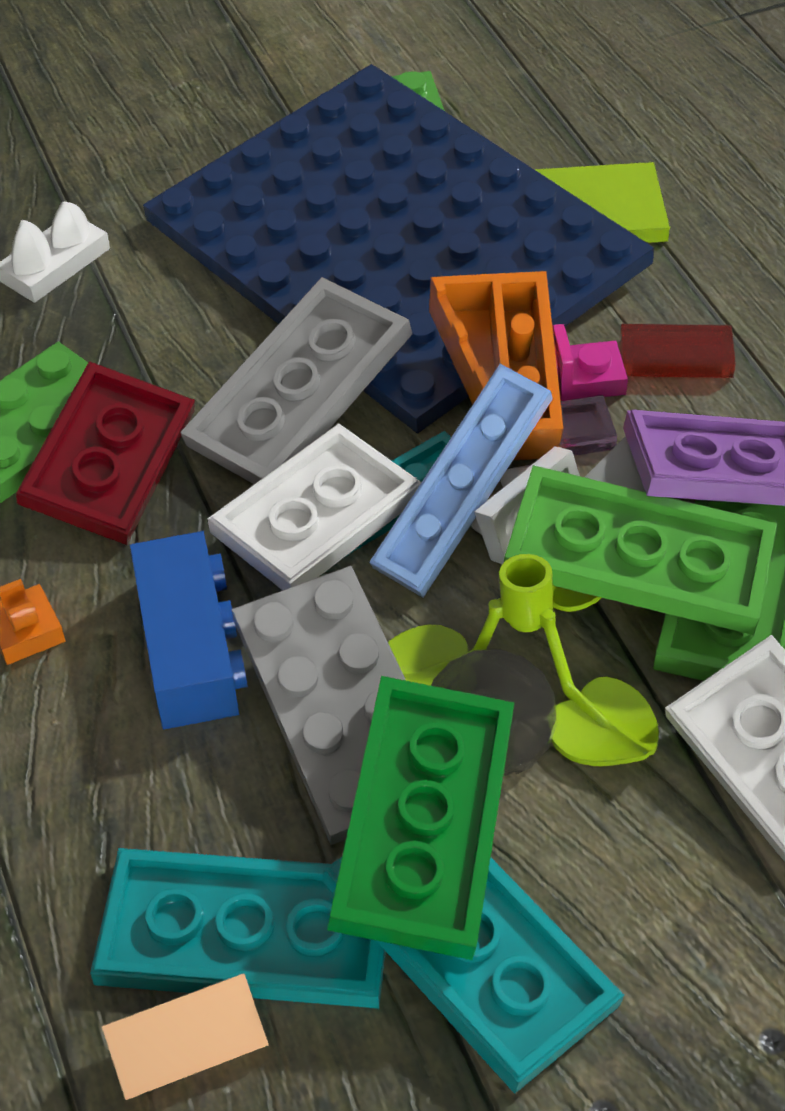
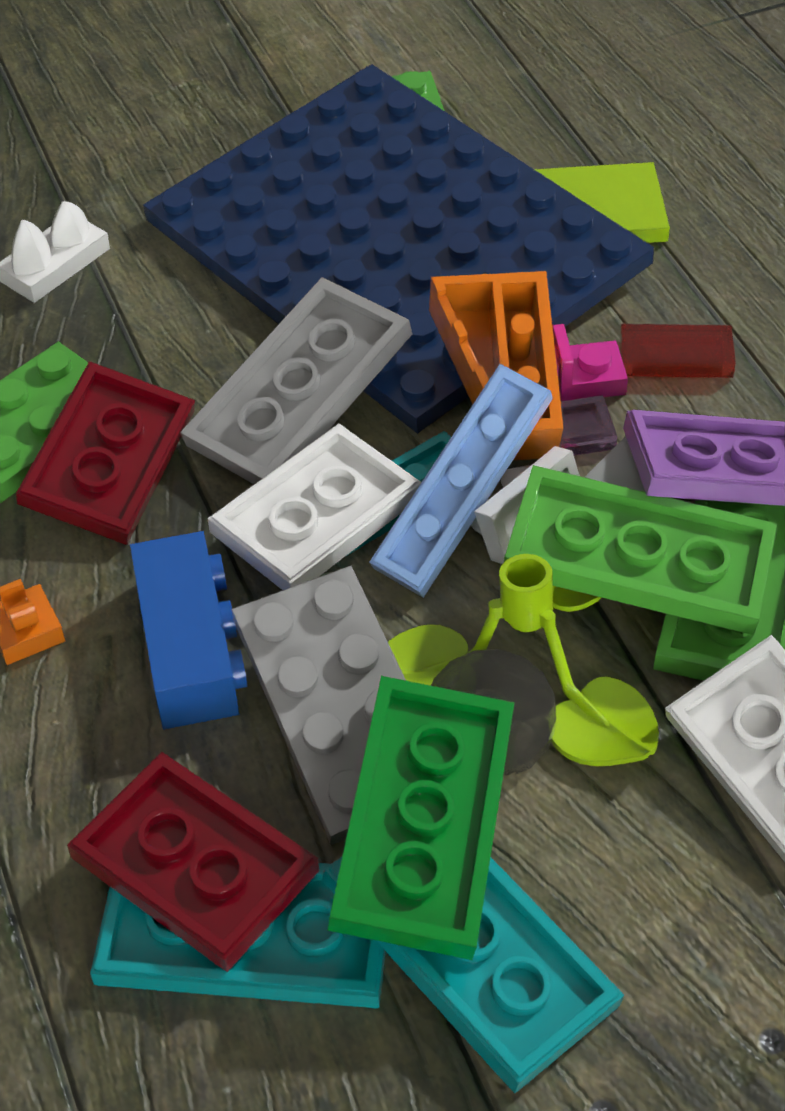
light nougat tile [102,973,269,1100] -> none
none -> dark red tile [67,752,319,972]

